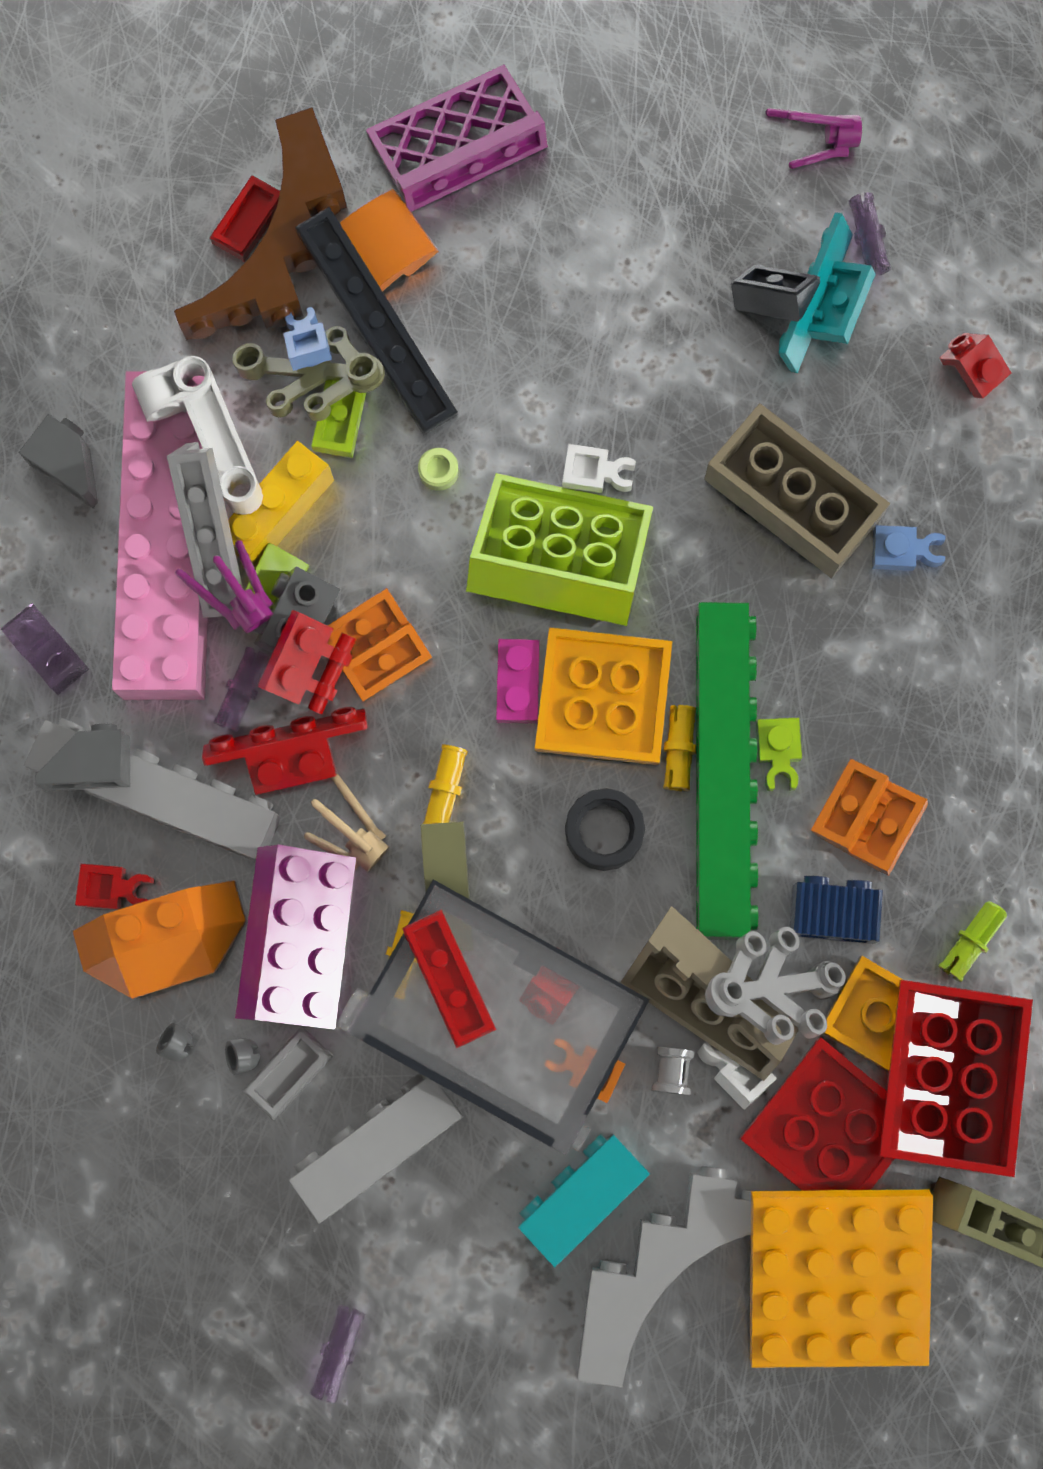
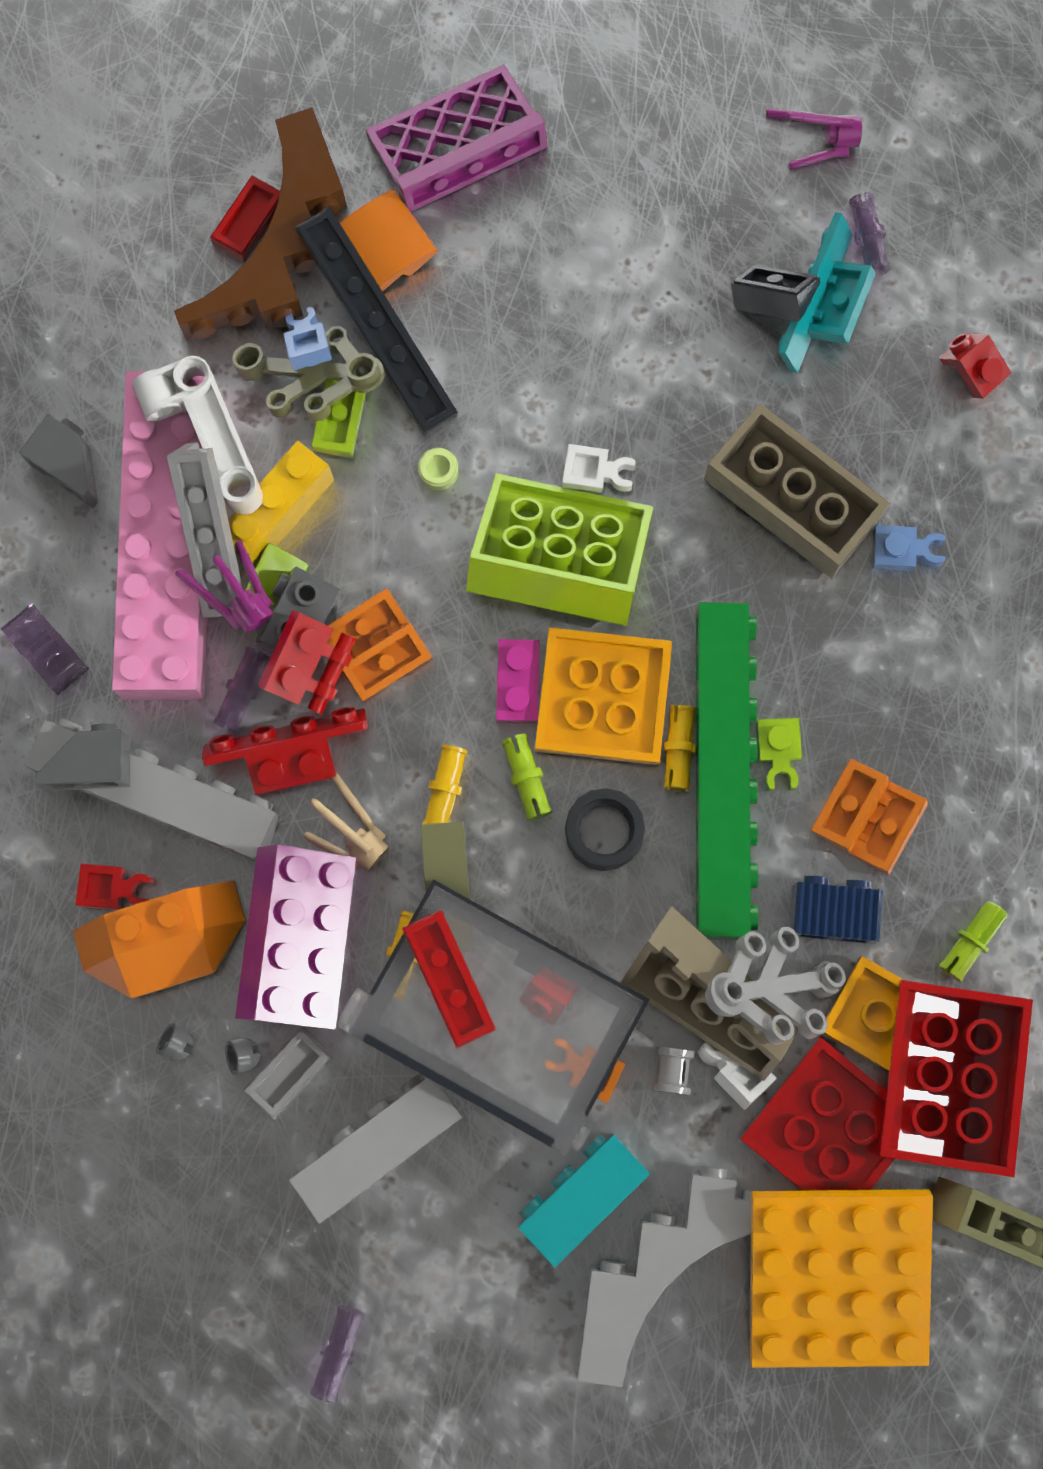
none -> lime pin [501,733,553,821]

